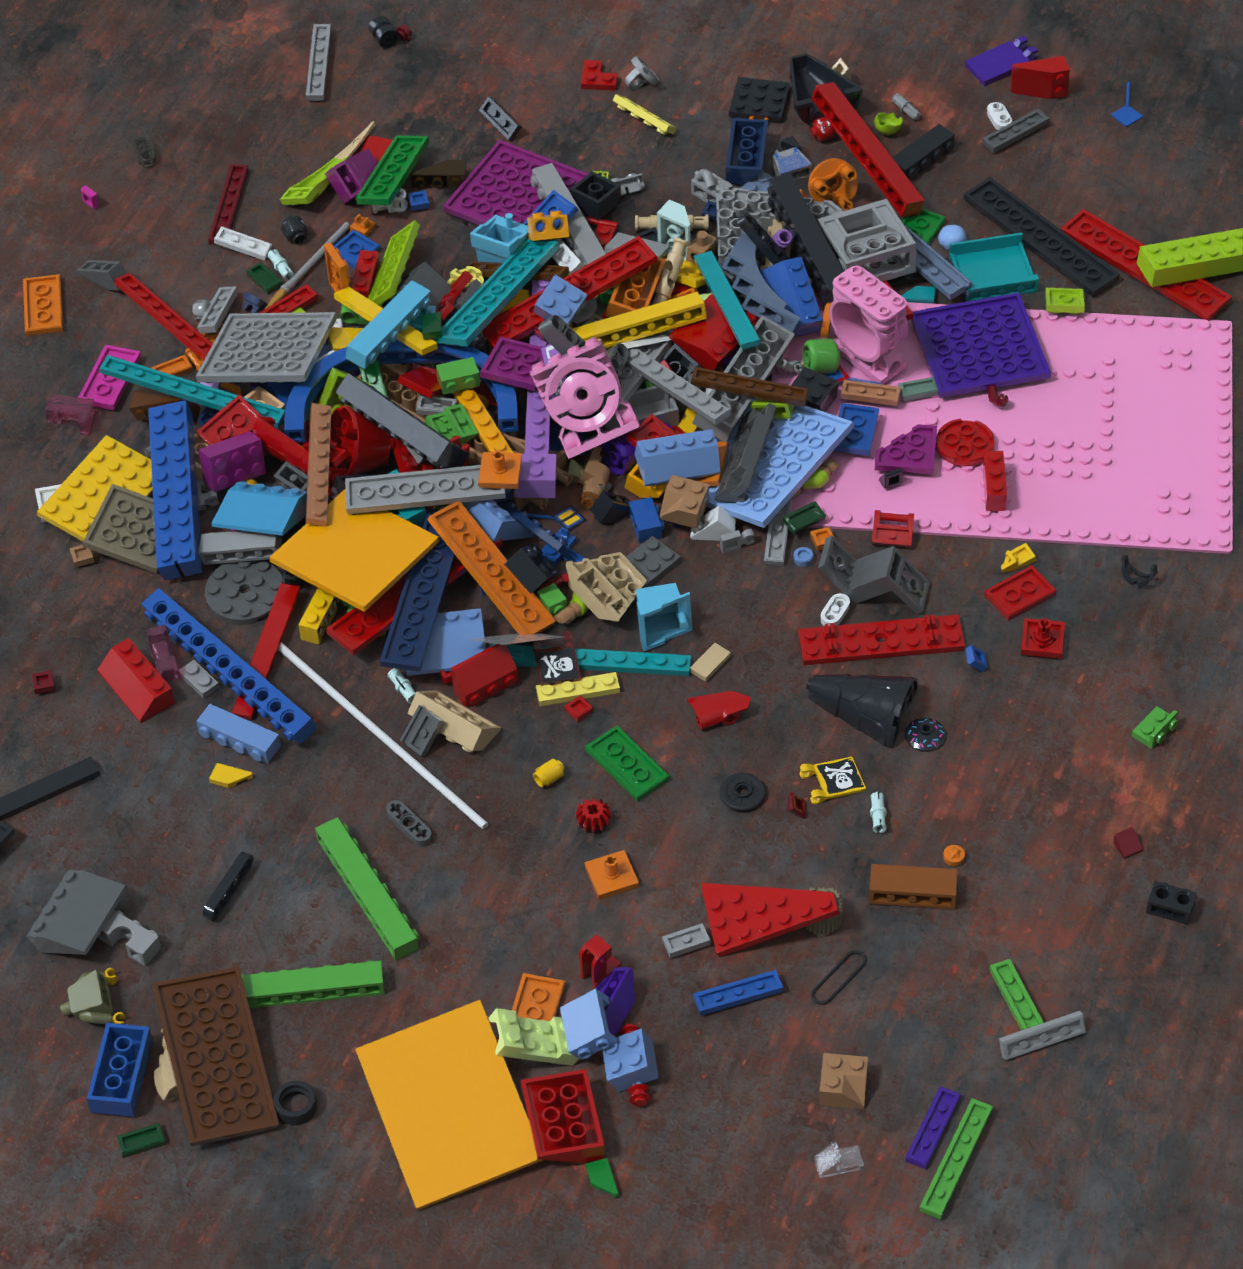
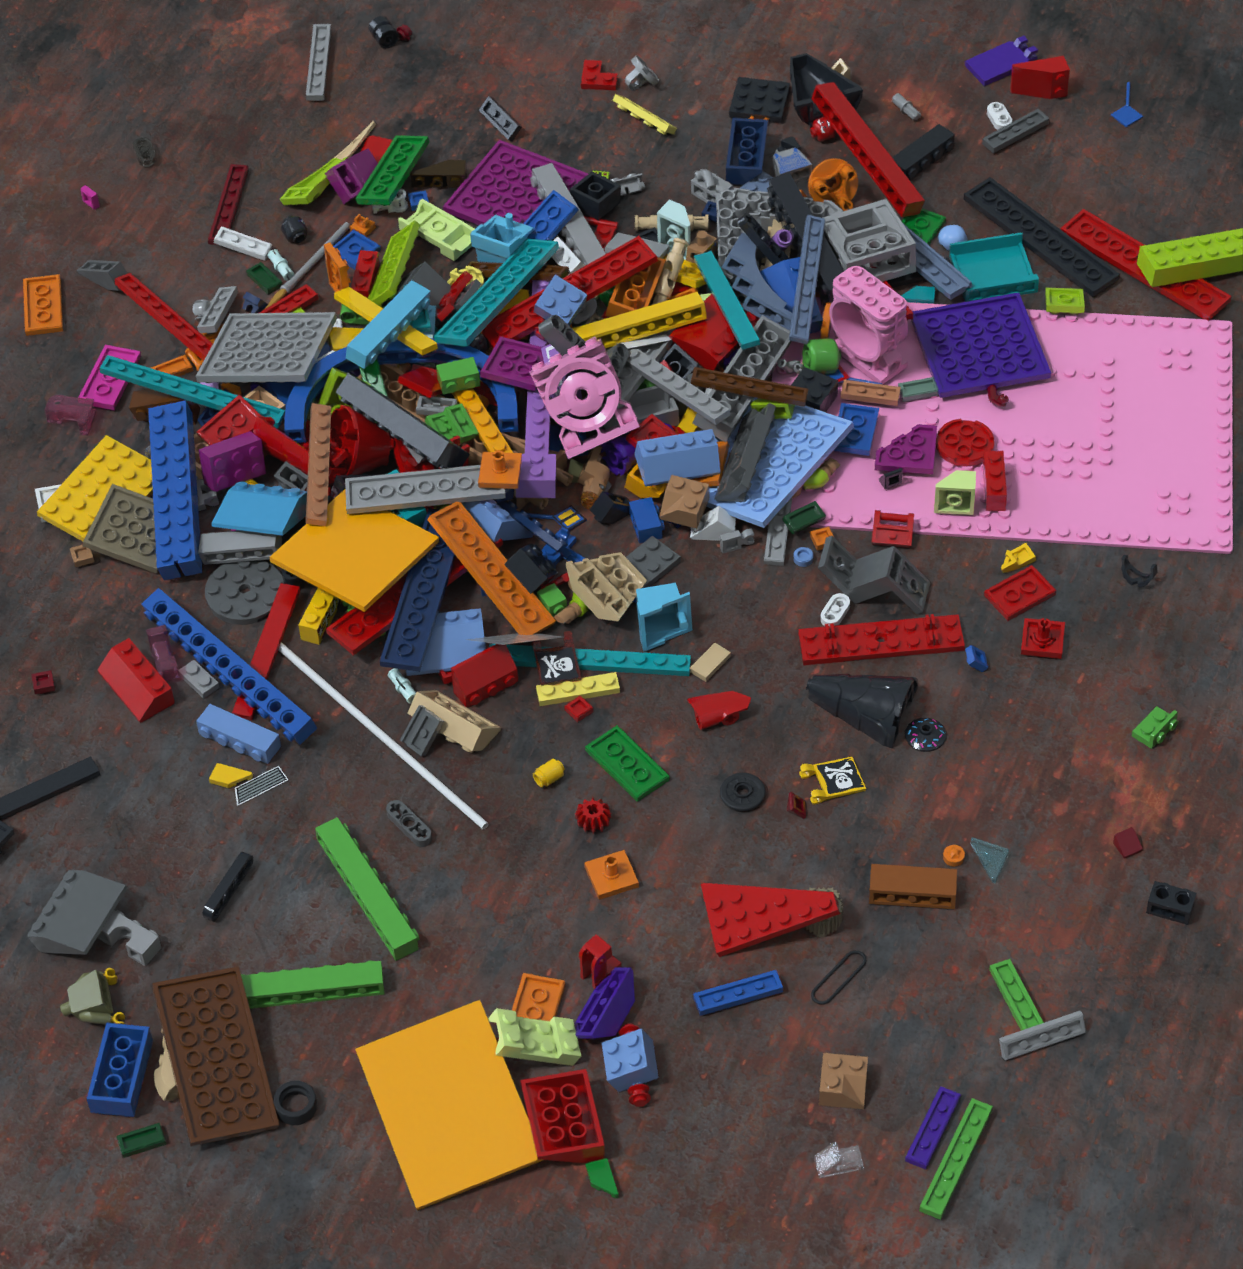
dark green tile [422,312,442,340] -> none
light orange brick [527,211,569,241] -> none
panel [560,989,617,1060] -> none
light grey plate [662,923,710,958] -> none
light aqua pin [870,792,887,833] -> none
lime hair [874,113,903,136] -> none
none -> sticker [235,766,288,806]
none -> yellowish green piece [398,199,475,261]
none -> sand blue tile [789,214,825,344]
none -> yellowish green slope [934,470,976,515]
none -> clear light blue tile [971,837,1009,883]

